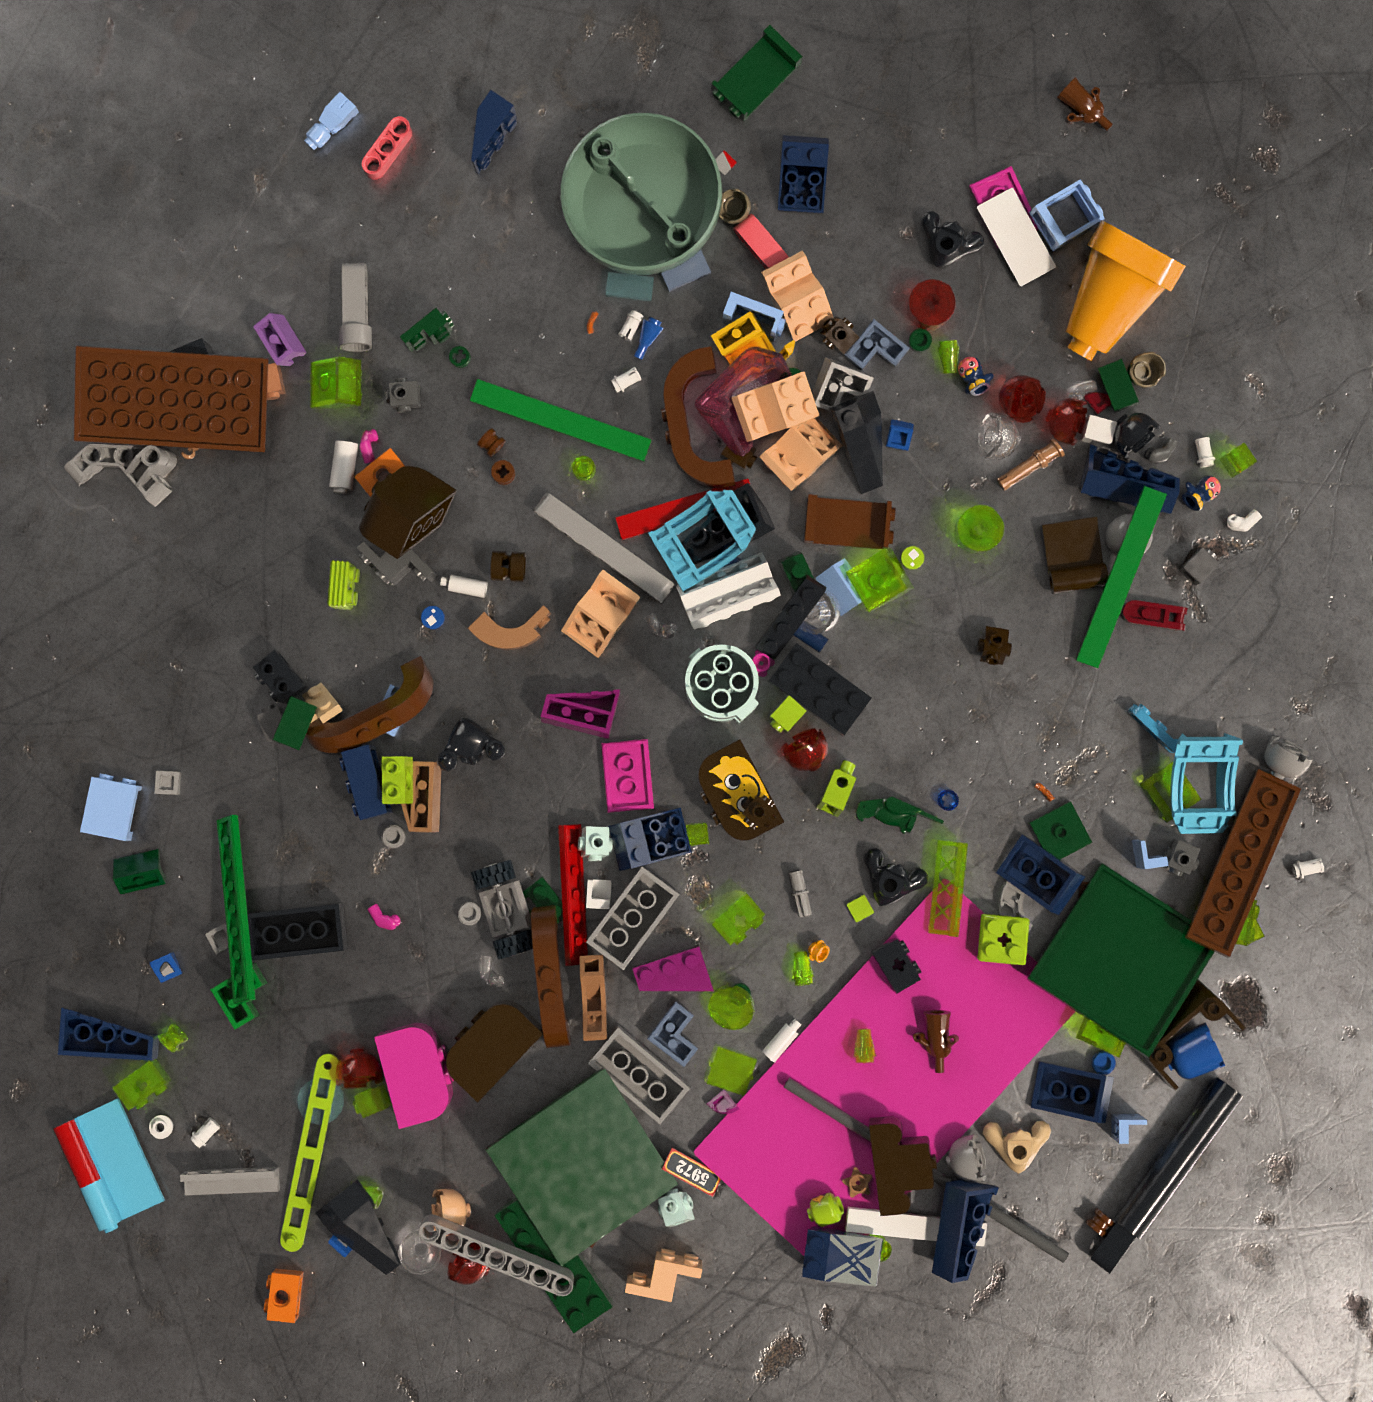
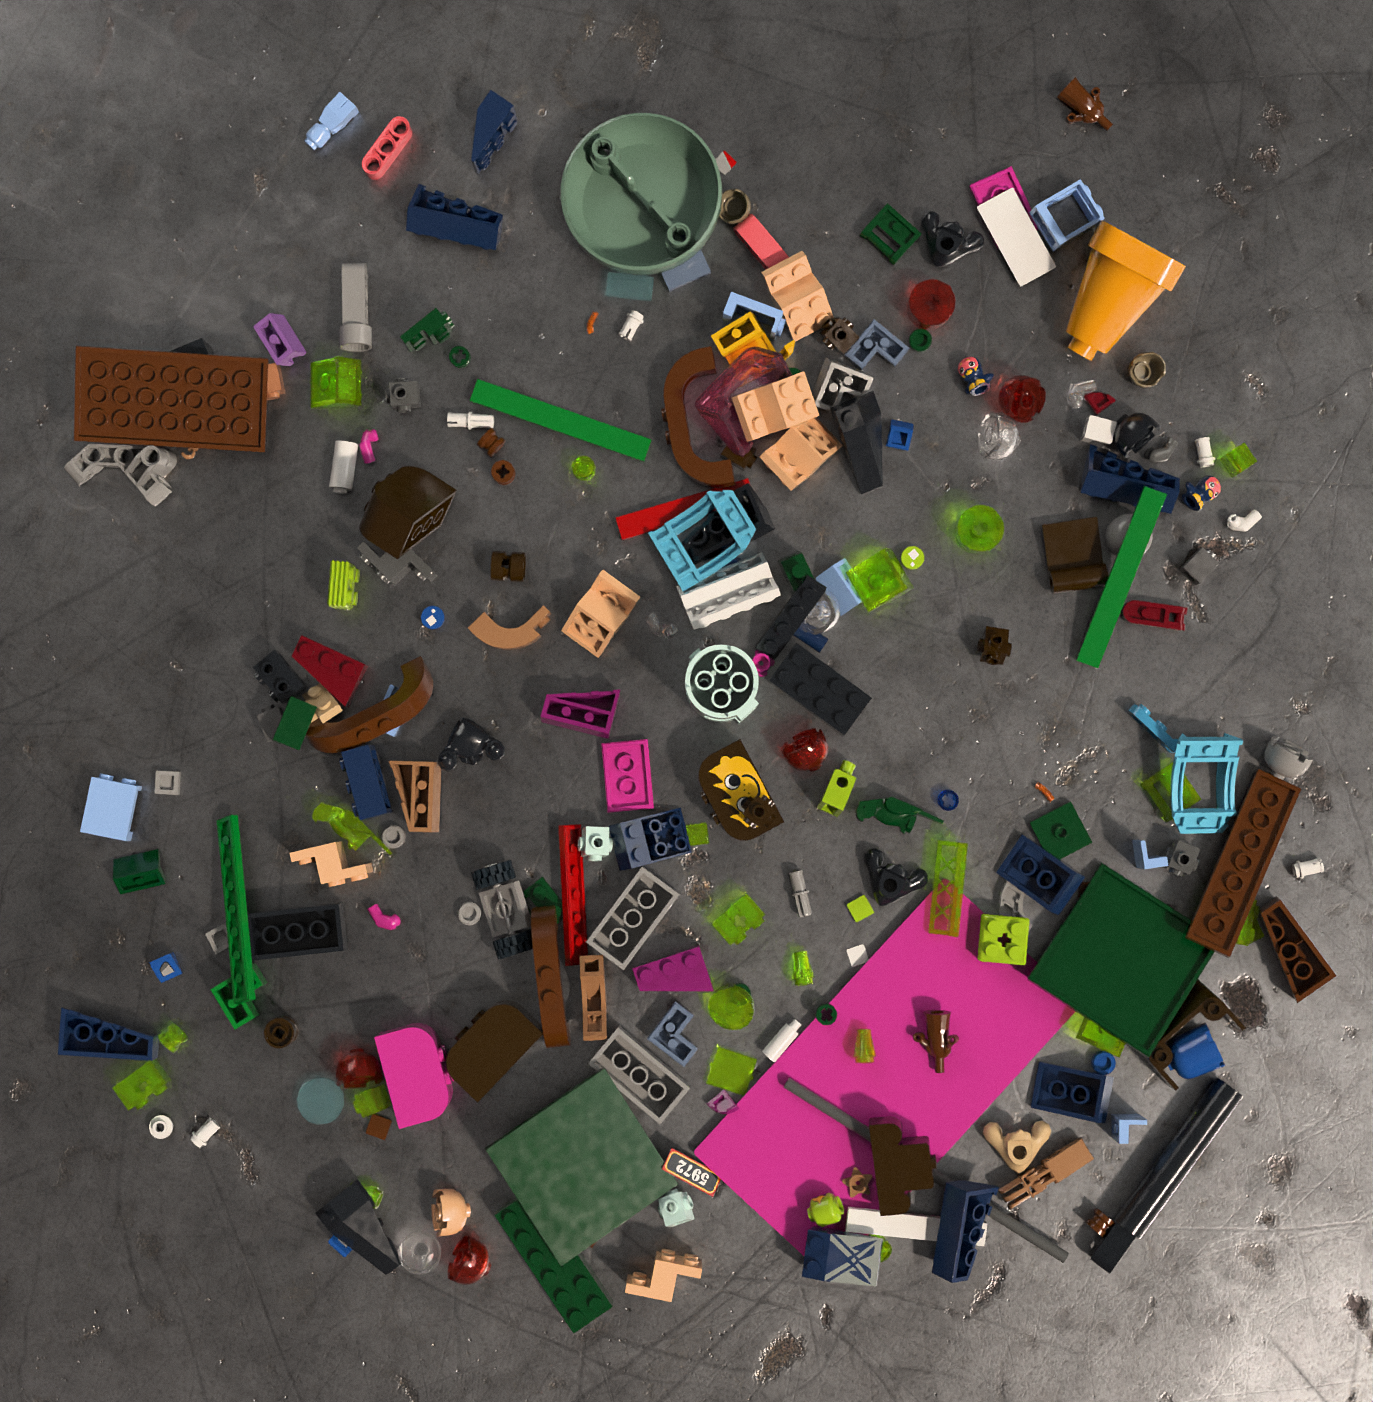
medium azure door [53,1098,165,1234] -> none
light grey fence [180,1167,280,1195] -> none
orange brick [264,1268,304,1323] -> none
lime piece [280,1054,340,1252] -> none
orange brick [354,448,405,497] -> none
lime brick [382,756,413,804] -> none
light grey beam [419,1214,574,1296] -> none
white cylinder [440,574,488,598] -> none
clear arm [480,956,504,988] -> none
light grey beam [533,492,675,604] -> none
white panel [586,879,612,909] -> none
white pin [611,367,642,393] -> none
blue cone [634,316,664,360] -> none
dark green panel [711,25,803,121] -> none
lime brick [769,695,806,733] -> none
dark blue slope [778,135,829,213] -> none
reddish brown panel [804,494,896,550] -> none
light orange plate [808,940,829,963] -> none
black brick [871,938,922,994] -> none
clear neon green cone [937,340,960,374] -> none
light grey cylinder [946,1134,987,1182] -> none
medium nougat pin [997,438,1065,491] -> none
clear red cylinder [1046,398,1087,446] -> none
dark green hinge [1098,359,1139,412] -> none
none -> dark brown wheel [264,1015,299,1048]
none -> light nougat bracket [290,841,373,887]
none -> dark red wedge [292,635,368,708]
none -> clear neon green animal [312,803,392,855]
none -> reddish brown piece [366,1114,392,1140]
none -> dark blue wedge [406,184,503,250]
none -> white axle [447,411,494,430]
none -> dark green bush [816,1003,837,1025]
none -> white sticker [846,944,869,967]
none -> dark green plate [859,203,922,266]
none -> medium nougat arm [998,1137,1094,1210]
none -> reddish brown wedge [1257,896,1336,1003]

